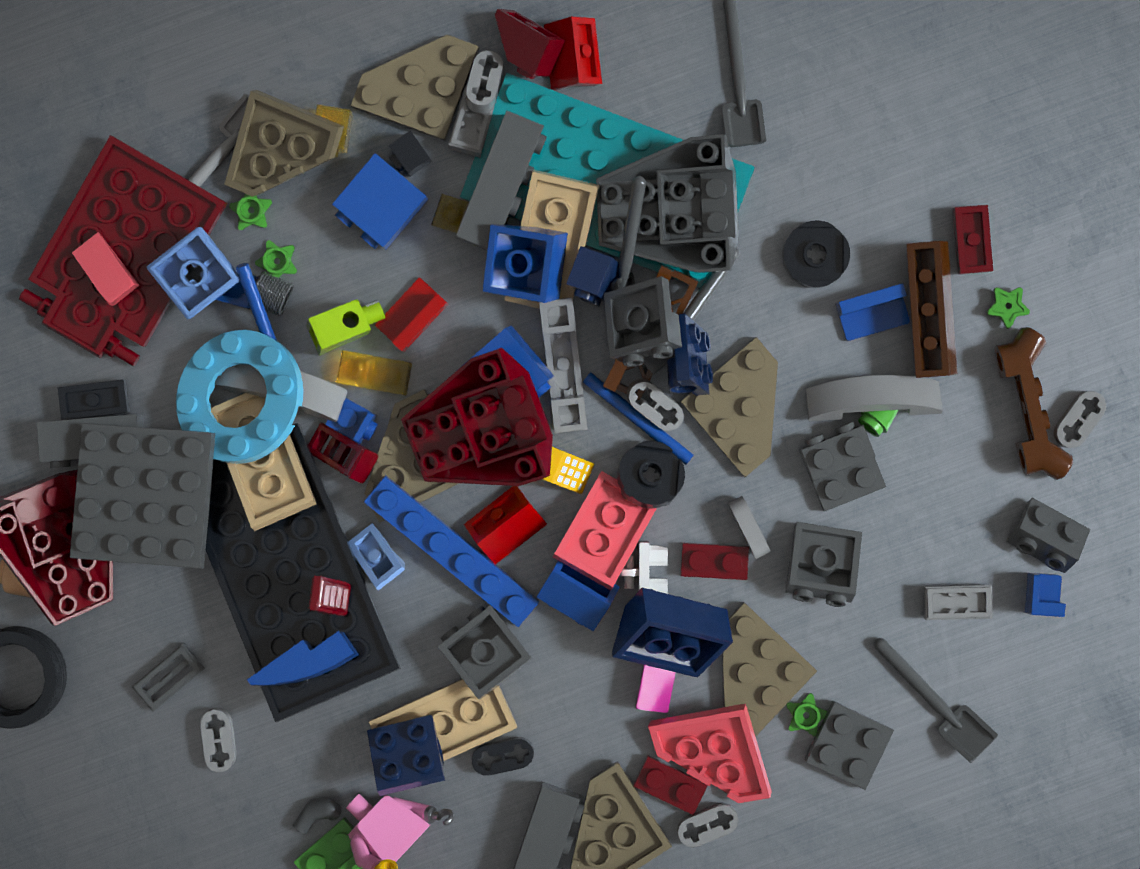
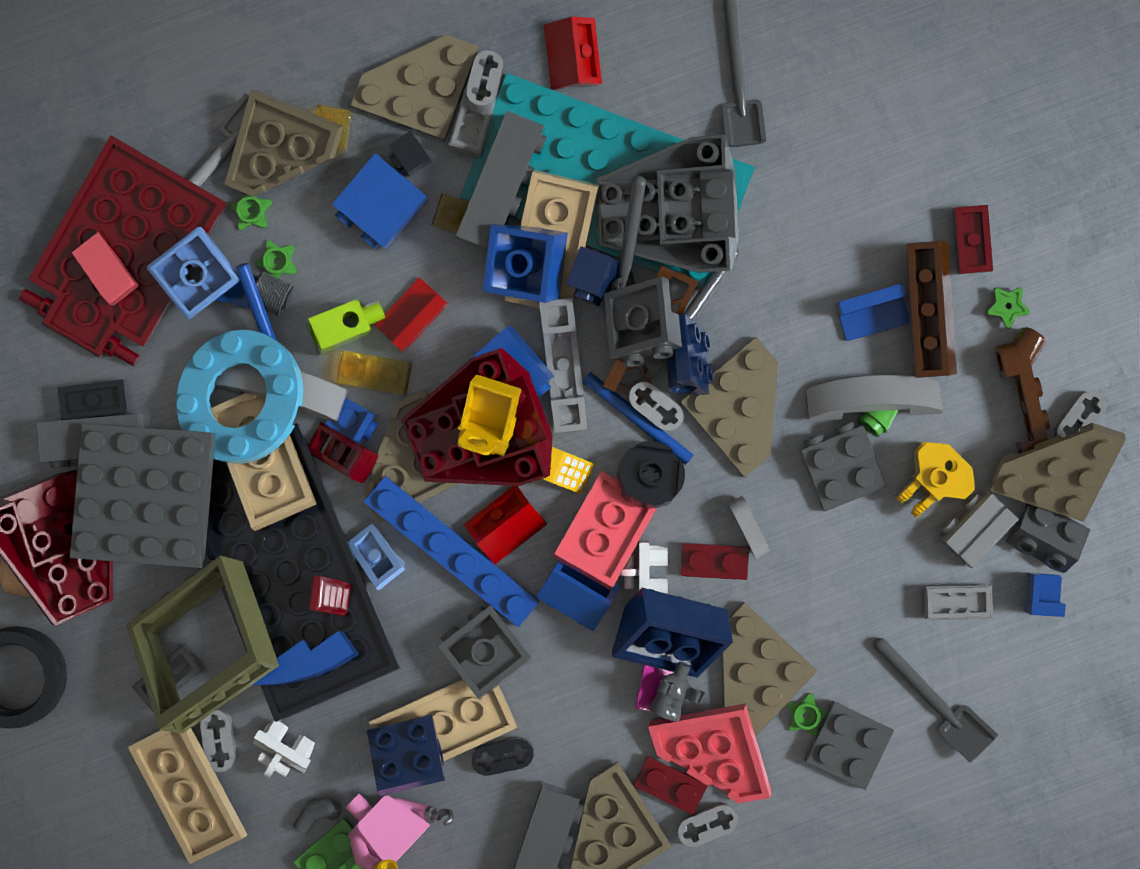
dark red slope [495,9,565,79] -> none
black plate [782,220,850,288] -> none
dark grey plate [786,522,862,607] -> none
none -> olive window [126,556,279,734]
none -> tan plate [128,728,247,864]
none -> white hips [253,719,315,779]
none -> yellow piece [457,374,521,456]
none -> dark grey piece [648,661,706,722]
none -> yellow hinge [896,442,975,518]
none -> light grey brick [939,491,1019,568]
none -> dark tan plate [989,423,1126,522]

